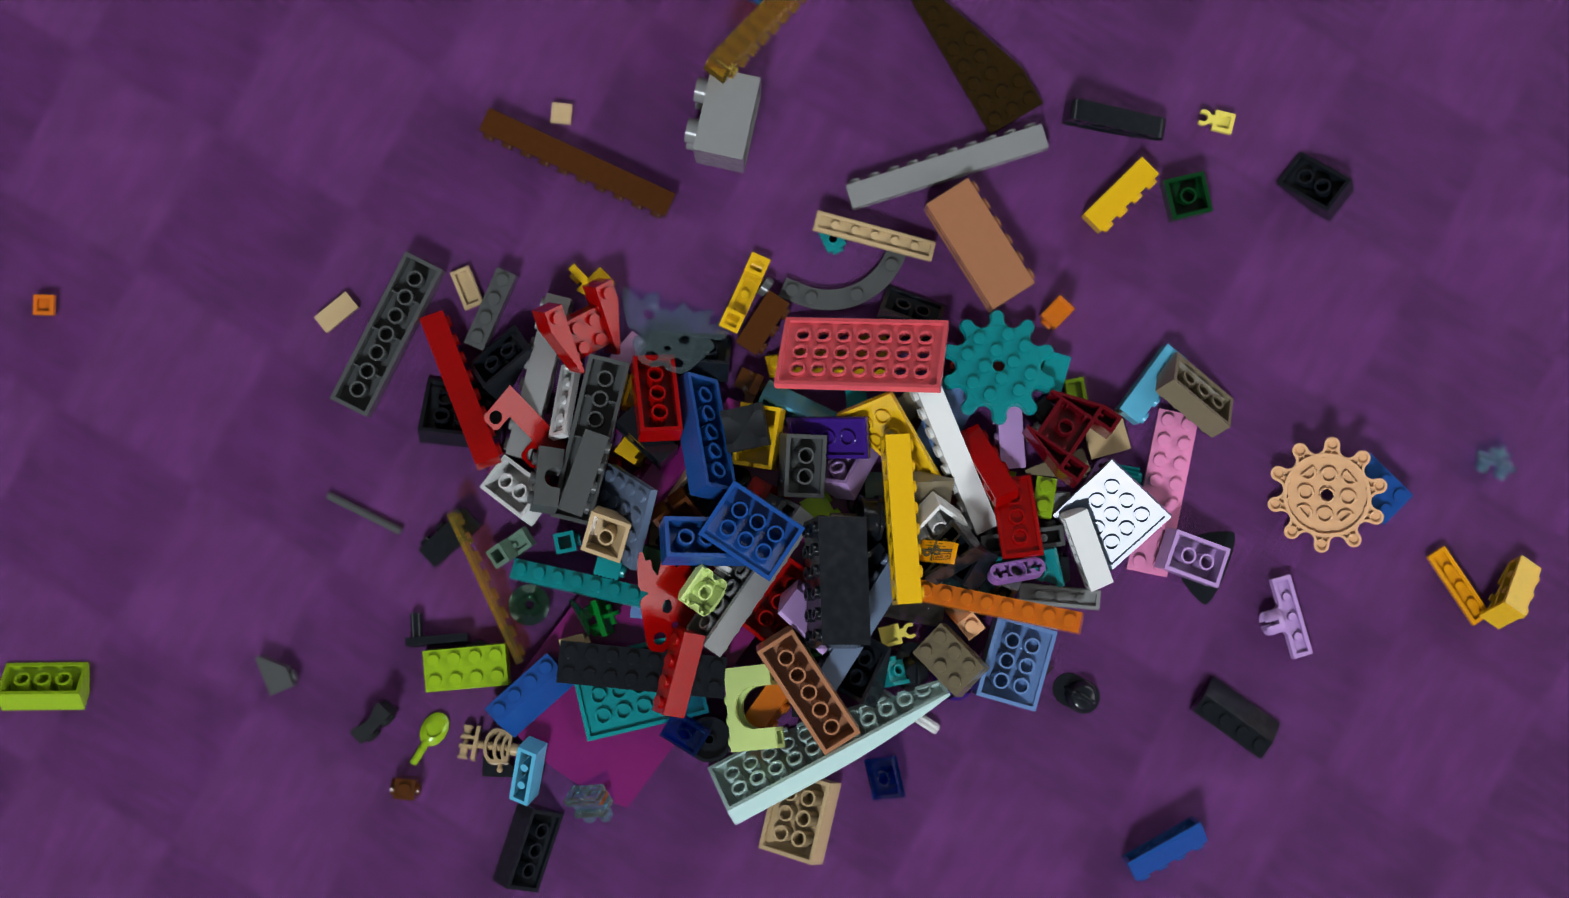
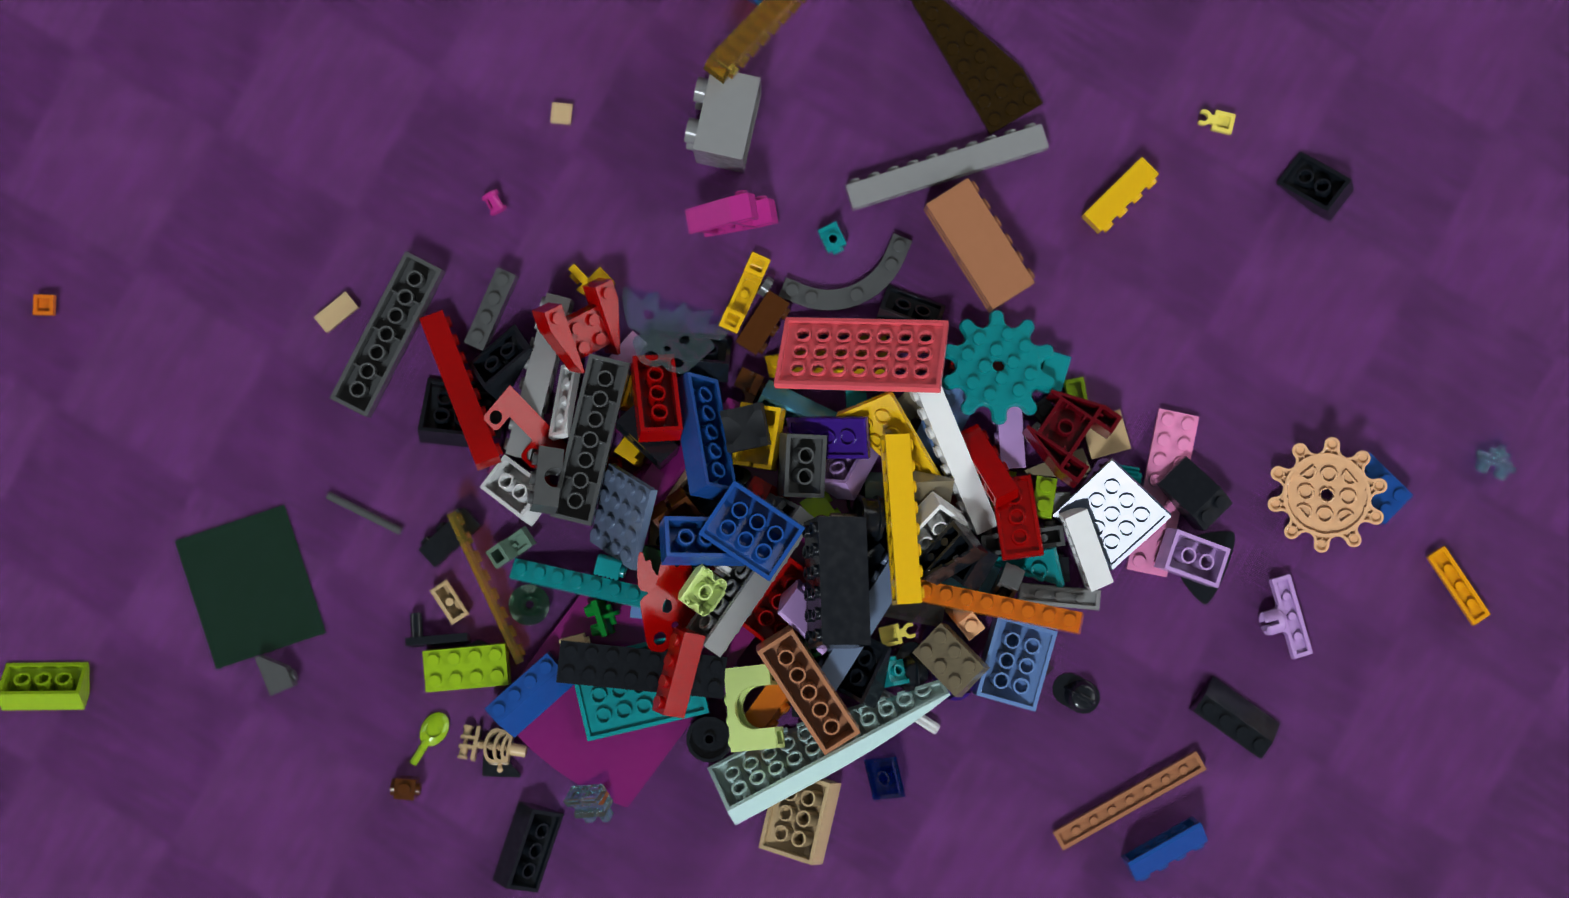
black brick [349,699,397,744] -> none
tan tile [450,265,483,311] -> none
reddish brown brick [479,108,677,219] -> none
medium azure brick [509,736,548,806] -> none
teal brick [553,530,582,554] -> none
dark grey brick [558,429,613,517] -> none
clear green dish [569,599,592,636] -> none
tan slope [580,505,632,563] -> none
clear blue slope [659,713,712,757] -> none
tan tile [812,210,936,262] -> none
light orange tile [919,539,959,564] -> none
medium lavender beam [987,557,1046,585] -> none
orange slope [1038,295,1075,330] -> none
black beam [1062,99,1167,141] -> none
medium azure brick [1115,343,1187,425] -> none
dark tan slope [1155,351,1233,438] -> none
dark green brick [1159,171,1213,223] -> none
yellow wedge [1479,555,1542,629] -> none
none -> clear green piece [175,505,327,669]
none -> tan brick [429,579,469,625]
none -> dark pink bush [481,189,507,216]
none -> dark pink wedge [685,190,779,237]
none -> nougat plate [1052,751,1207,851]
none -> black slope [1157,456,1233,531]

